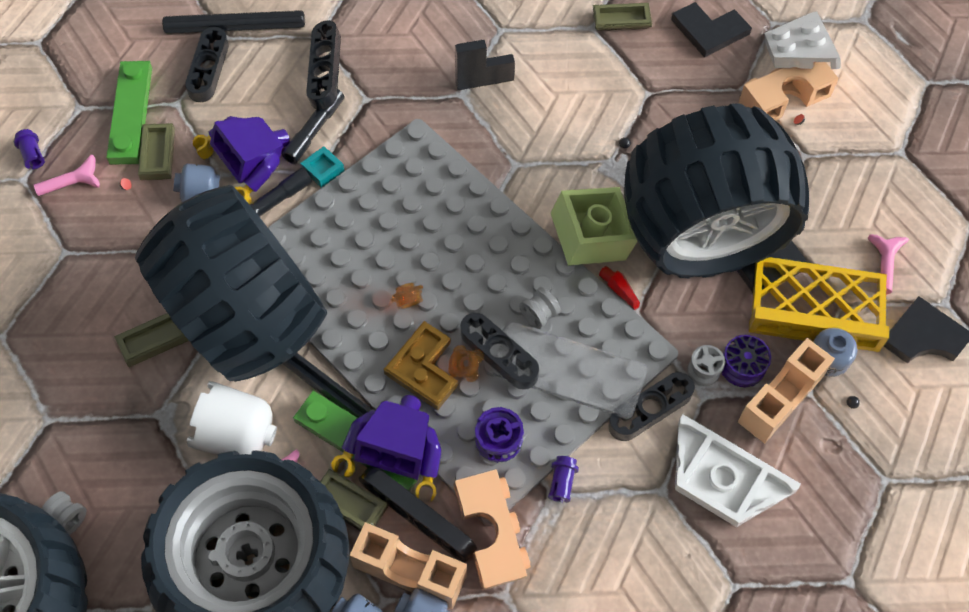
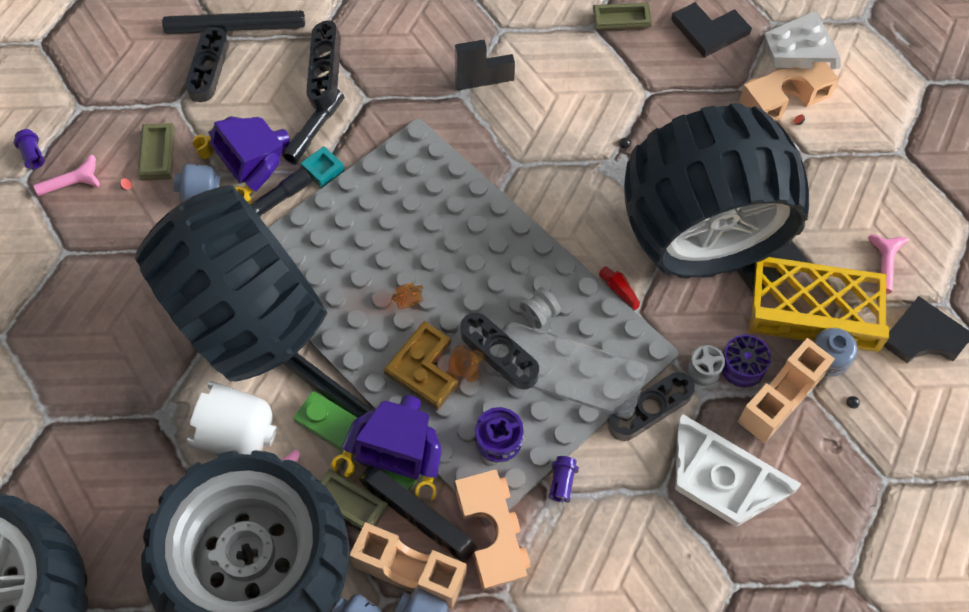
light grey wheel [41,491,87,535] -> none
bright green plate [106,61,152,165] -> none
olive tile [114,313,189,367] -> none
yellowish green brick [550,187,638,266] -> none

